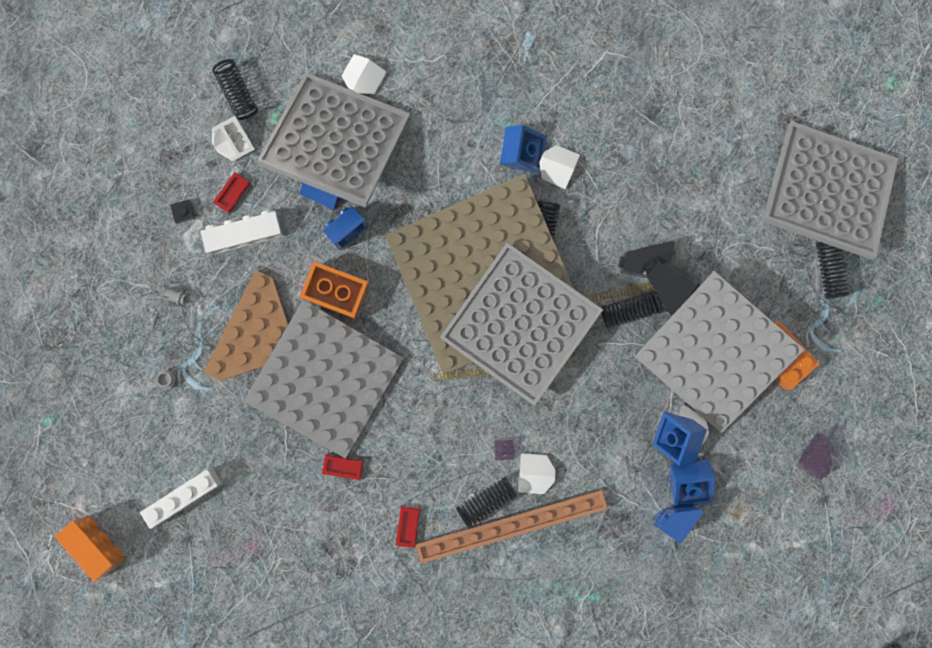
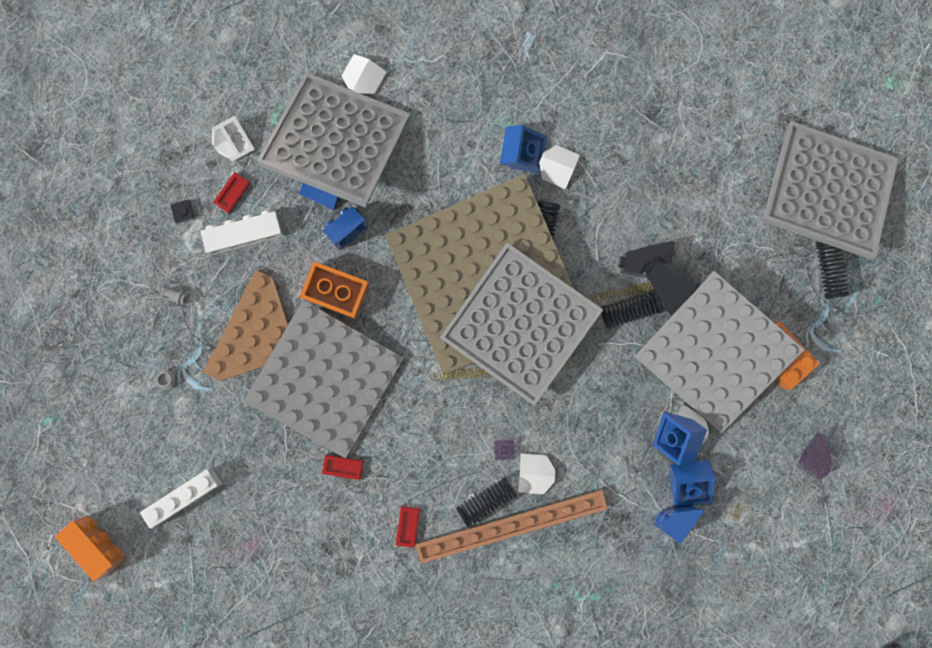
black piece [212,59,258,121] -> none

